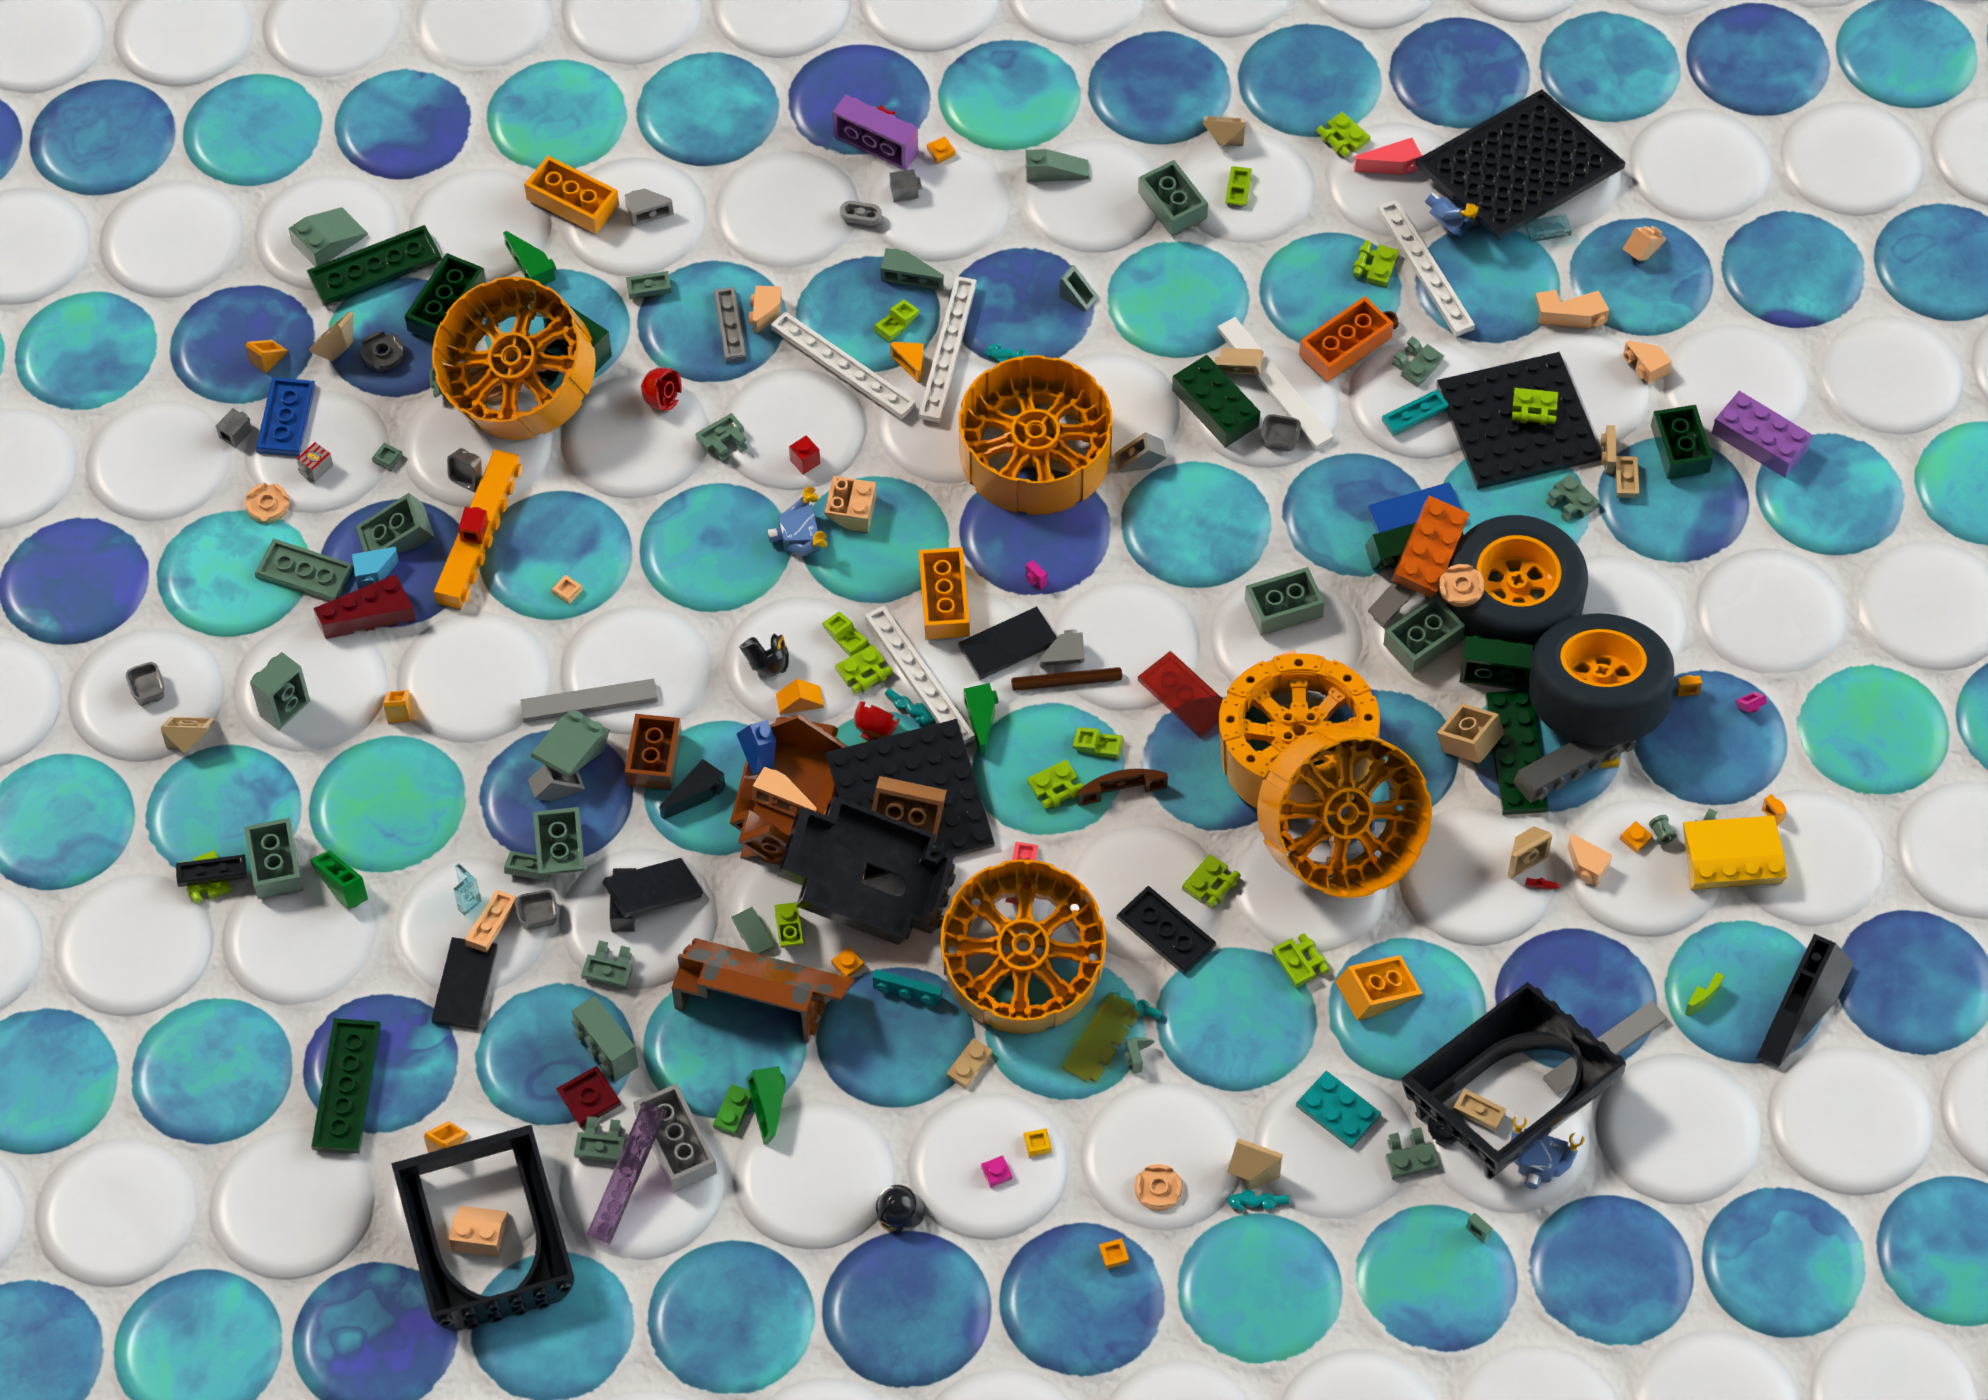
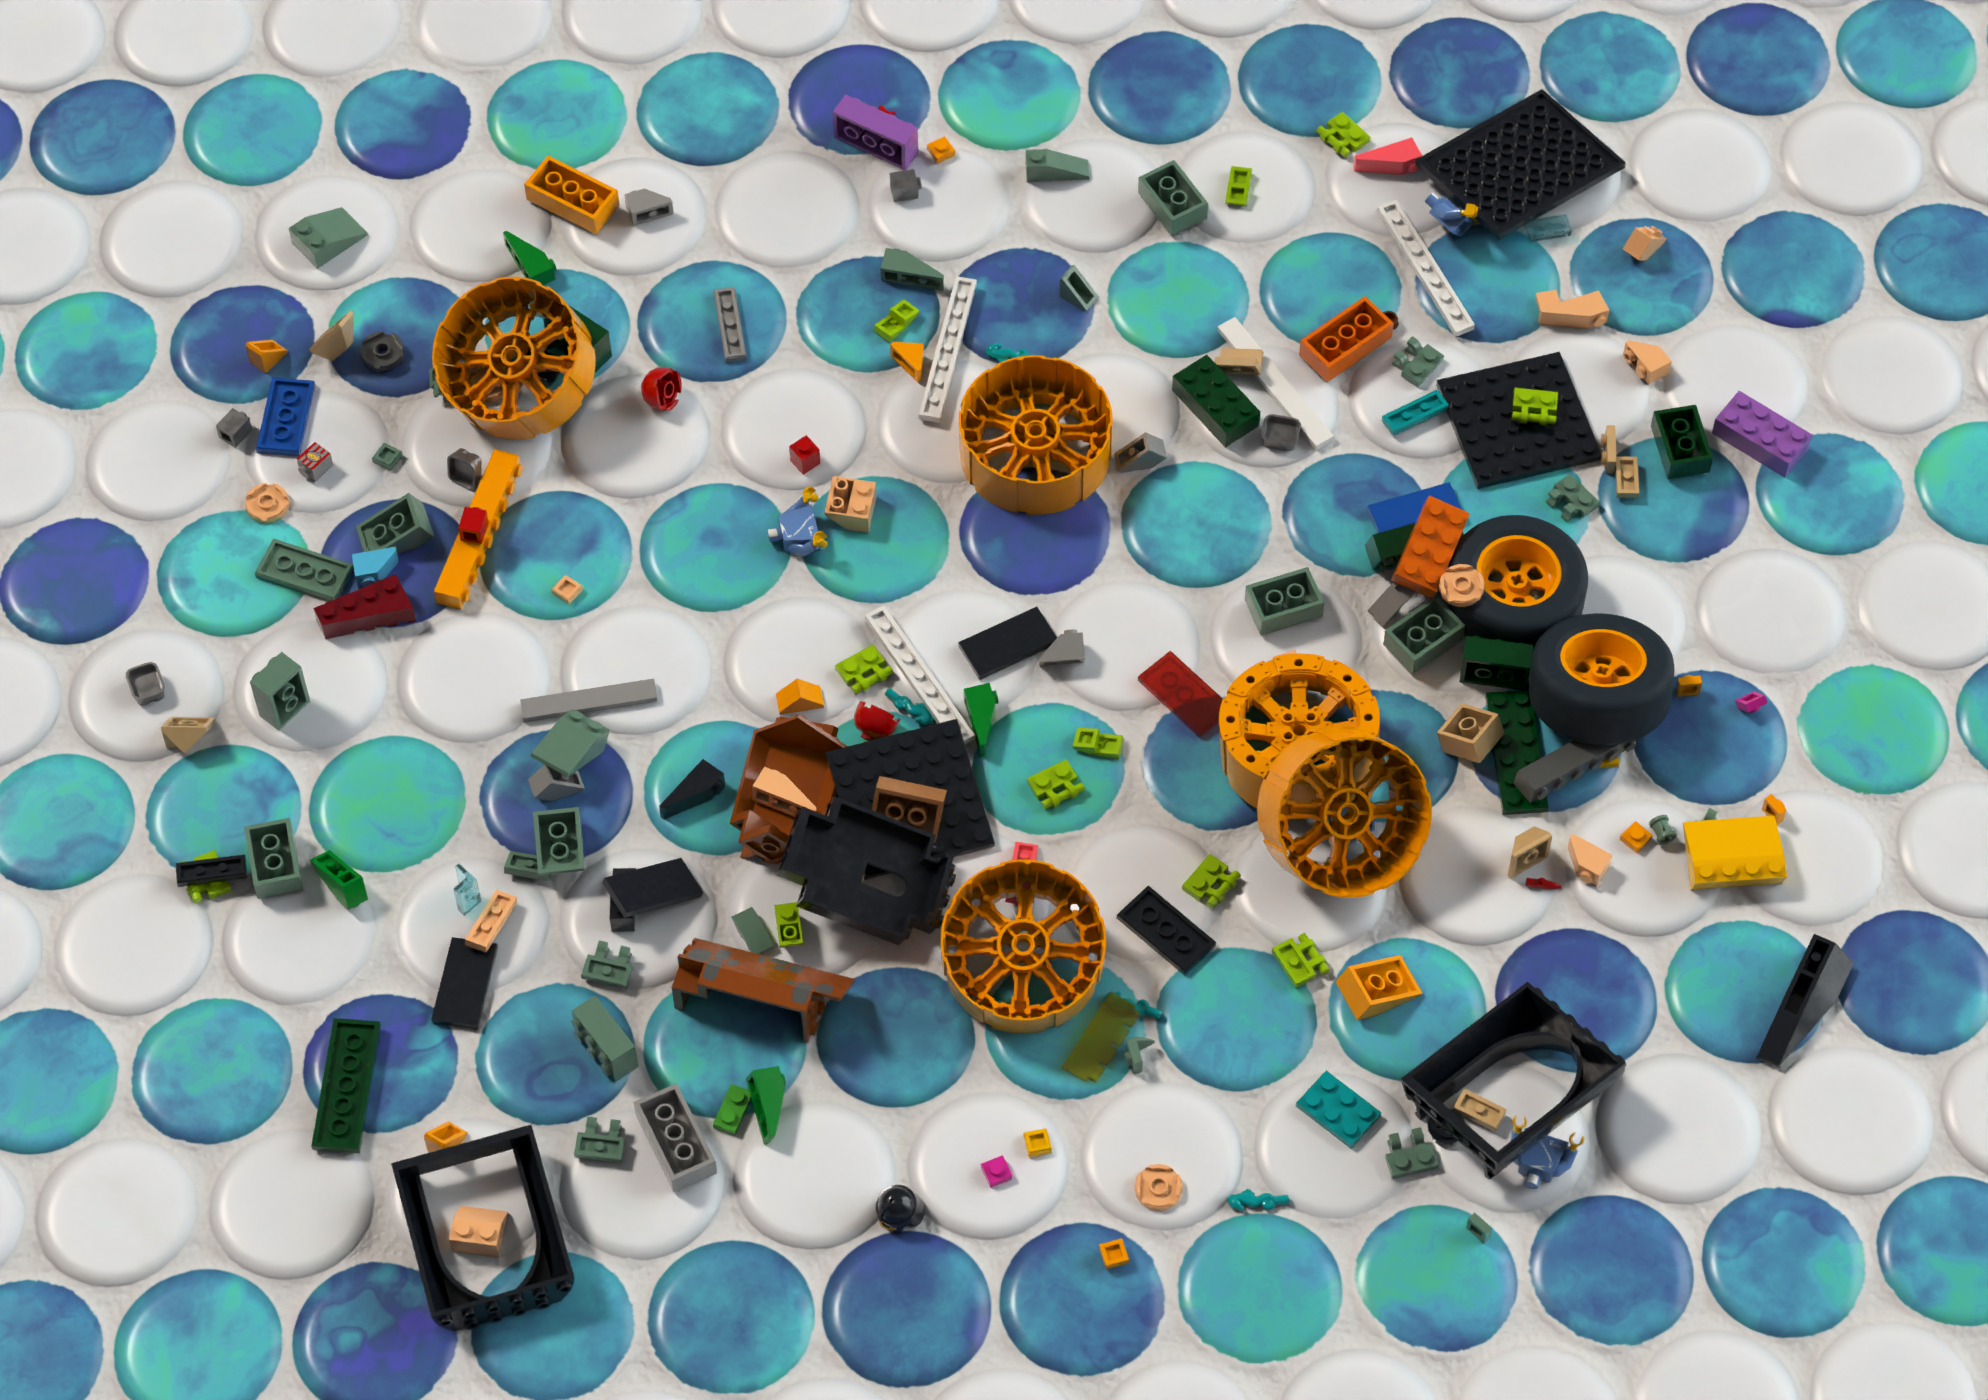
dark green plate [307,225,442,306] -> none
light orange slope [383,690,410,723] -> none
dark green brick [404,253,486,341] -> none
flat silver piece [515,890,558,930] -> none
dark red tile [556,1066,621,1128] -> none
clear purple plate [586,1101,667,1244] -> none
dark orange brick [625,714,682,790] -> none
sand green plate [626,271,672,299] -> none
sand green plate [695,413,748,463] -> none
blue slope [736,720,776,775] -> none
black helmet [739,633,789,677] -> none
light nougat slope [749,286,782,333] -> none
white plate [771,311,916,419] -> none
lime slope [822,611,869,657] -> none
light orange plate [831,947,864,978] -> none
light grey plate [840,201,882,226] -> none
teal plate [873,969,943,1006] -> none
light orange brick [919,547,970,640] -> none
tan plate [946,1038,993,1089] -> none
reddish brown axle [1011,667,1122,691] -> none
dark pink plate [1025,560,1047,590] -> none
reddish brown slope [1078,769,1168,806] -> none
tan slope [1203,116,1245,146] -> none
tan slope [1227,1138,1283,1190] -> none
lime plate [1352,240,1399,288] -> none
light grey tile [1543,1001,1667,1096] -> none
lime slope [1685,972,1725,1016] -> none

